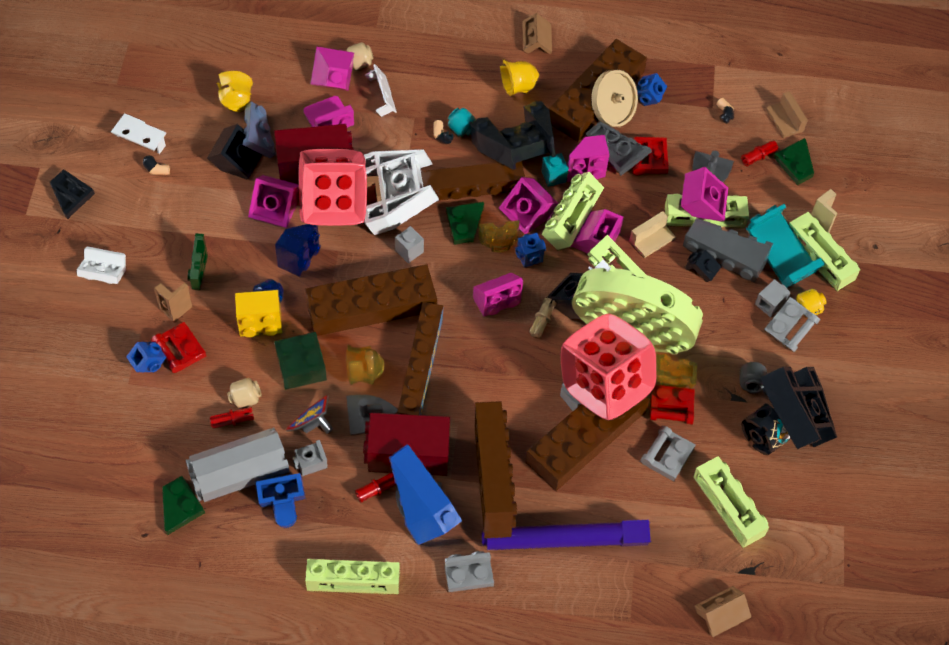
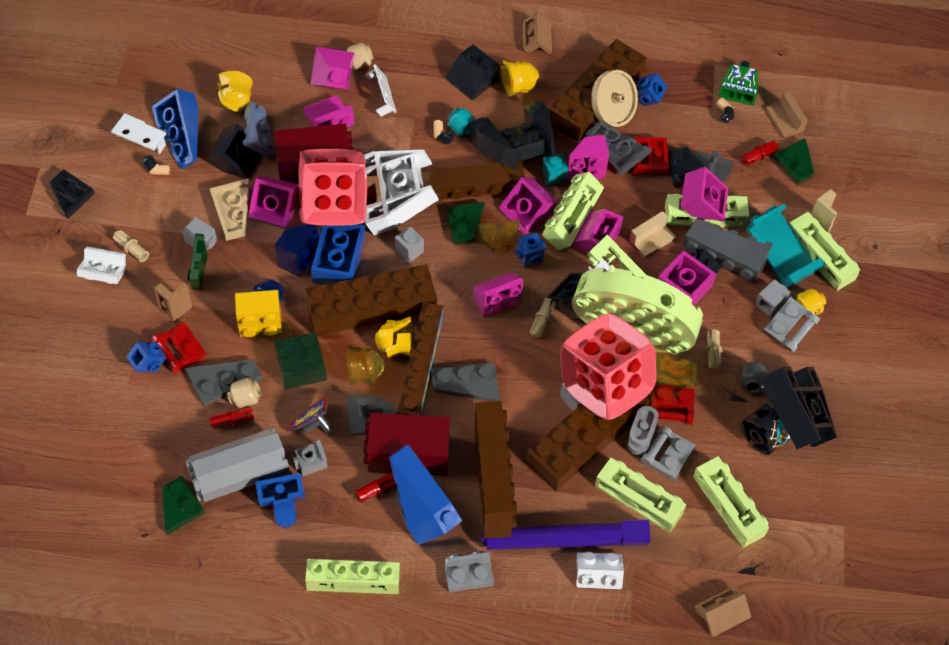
none -> tan axle [113,230,149,262]
none -> blue wedge [152,89,199,169]
none -> light grey brick [182,217,217,250]
none -> dark grey wing [185,359,263,406]
none -> tan wing [210,178,249,241]
none -> blue brick [311,224,366,285]
none -> yellow helmet [375,316,412,359]
none -> dark grey wing [431,363,500,402]
none -> black slope [445,44,500,101]
none -> white bracket [576,552,624,589]
none -> yellowish green brick [595,458,687,533]
none -> light grey brick [627,406,658,455]
none -> dark pink brick [658,250,716,306]
none -> black wing [668,147,705,188]
none -> tan axle [706,329,723,370]
none -> green torso [718,61,758,106]

